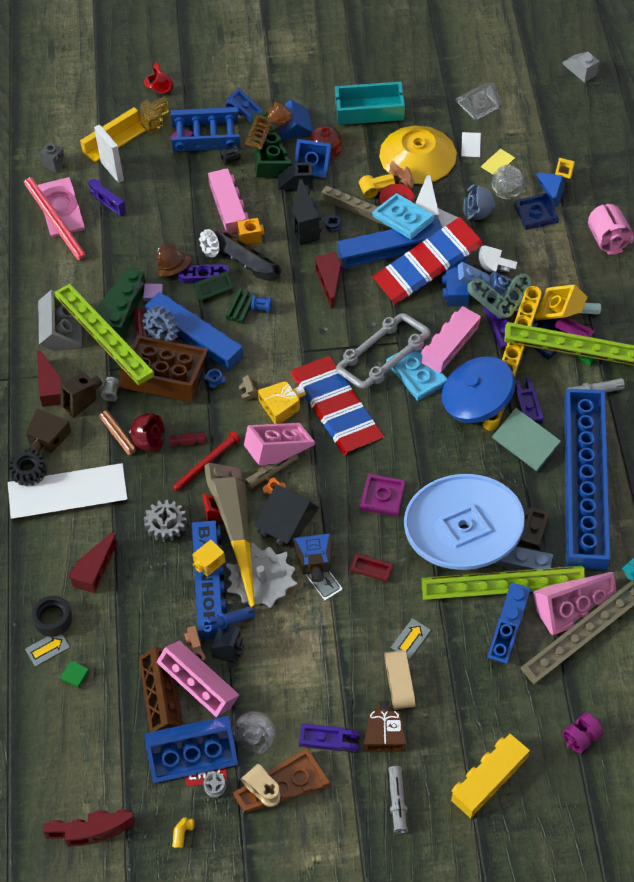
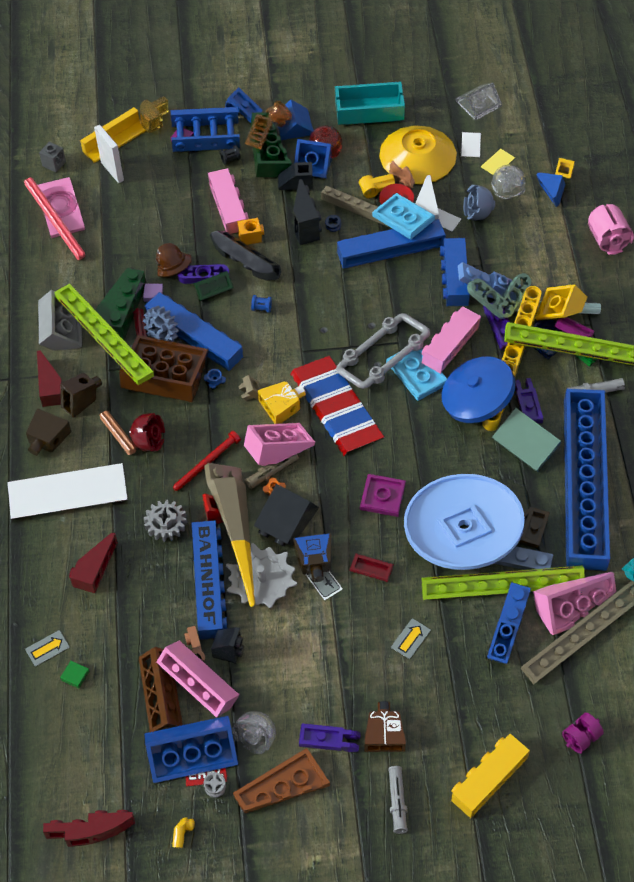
black tyre [9,449,46,486] -> none
black tyre [31,596,72,637] -> none
dark purple hinge [88,179,126,216] -> none
light grey bush [101,377,120,402] -> none
red piece [144,62,174,94] -> none
dark red axle [168,432,206,447] -> none
yellow brick [192,540,226,577] -> none
white gear [199,229,219,258] -> none
blue pin [202,606,255,632] -> none
dark green tile [225,288,256,324] -> none
tan piece [241,764,281,807] -> none
dark red slope [315,252,343,309] -> none
sticker [372,217,484,305] -> none
tan beam [384,650,415,710] -> none
white brick [477,245,517,273] -> none
clear blue tile [514,193,559,230] -> none
light grey slope [563,52,599,83] -> none

